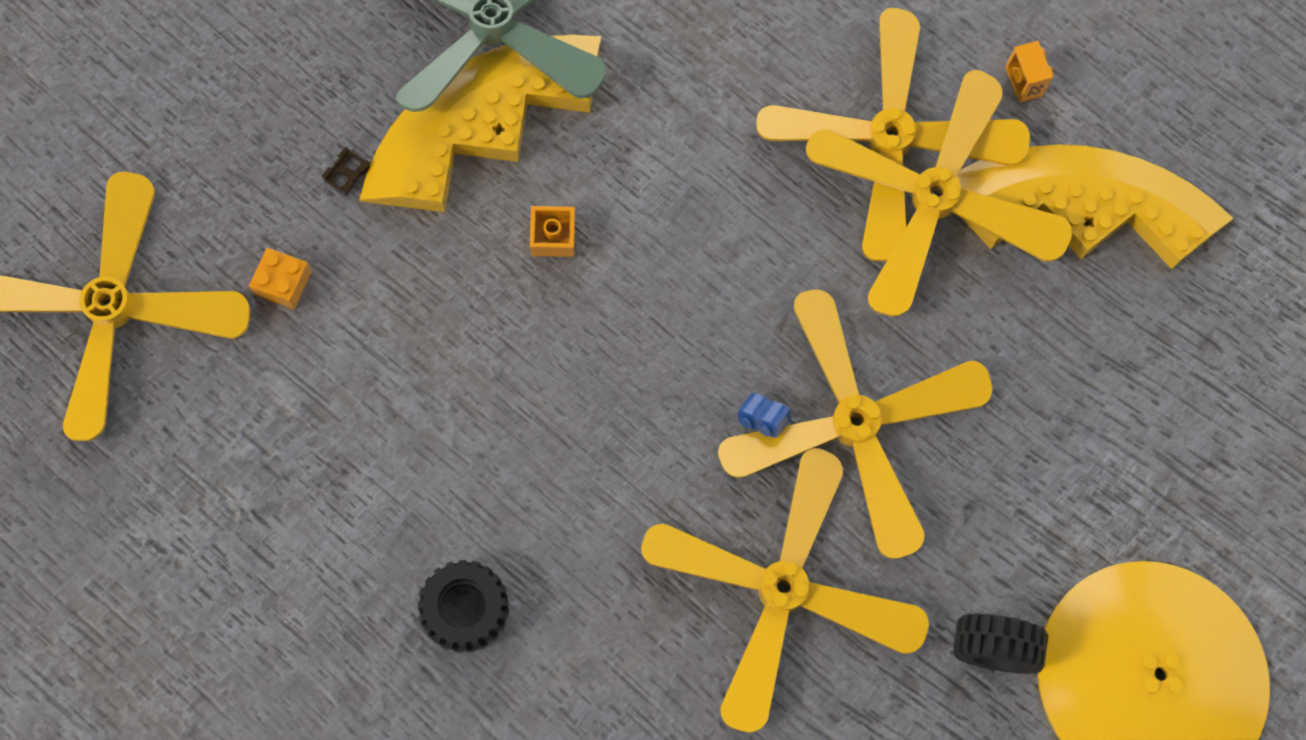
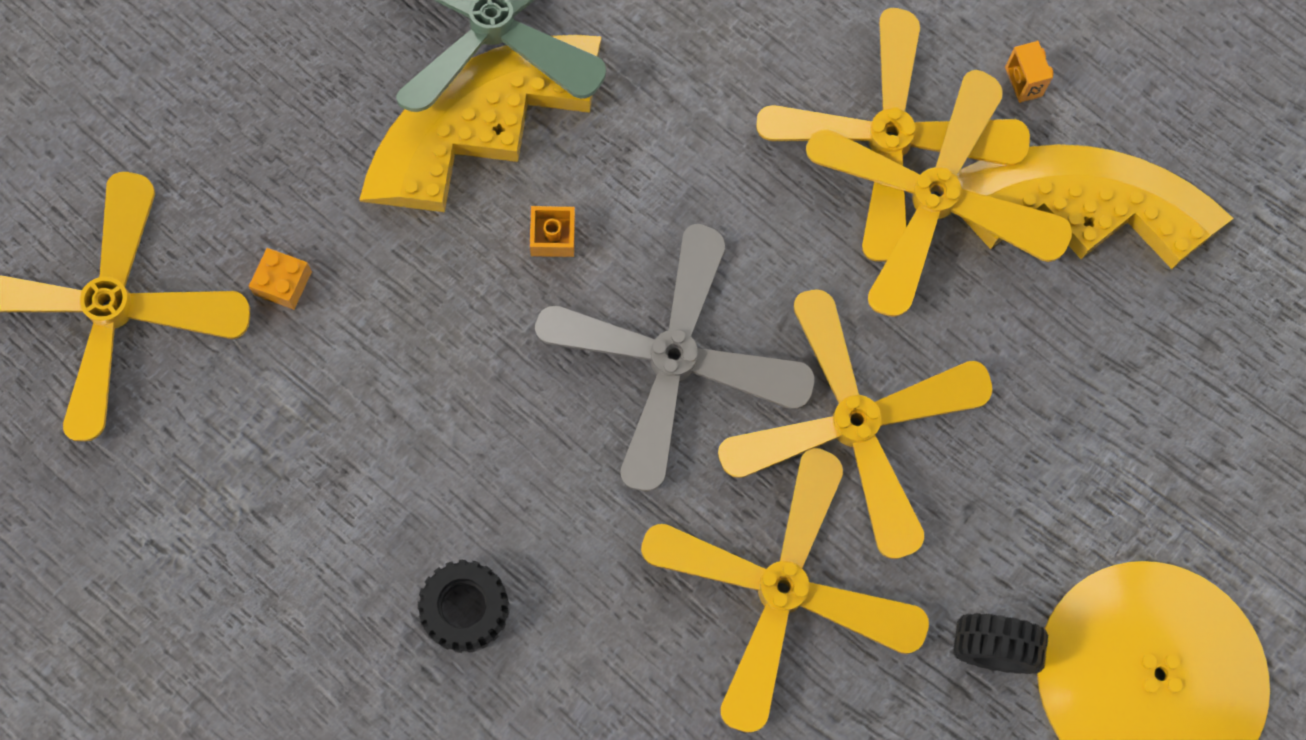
dark brown piece [321,147,370,196] -> none
blue brick [738,393,791,438] -> none
none -> light grey piece [535,224,814,491]

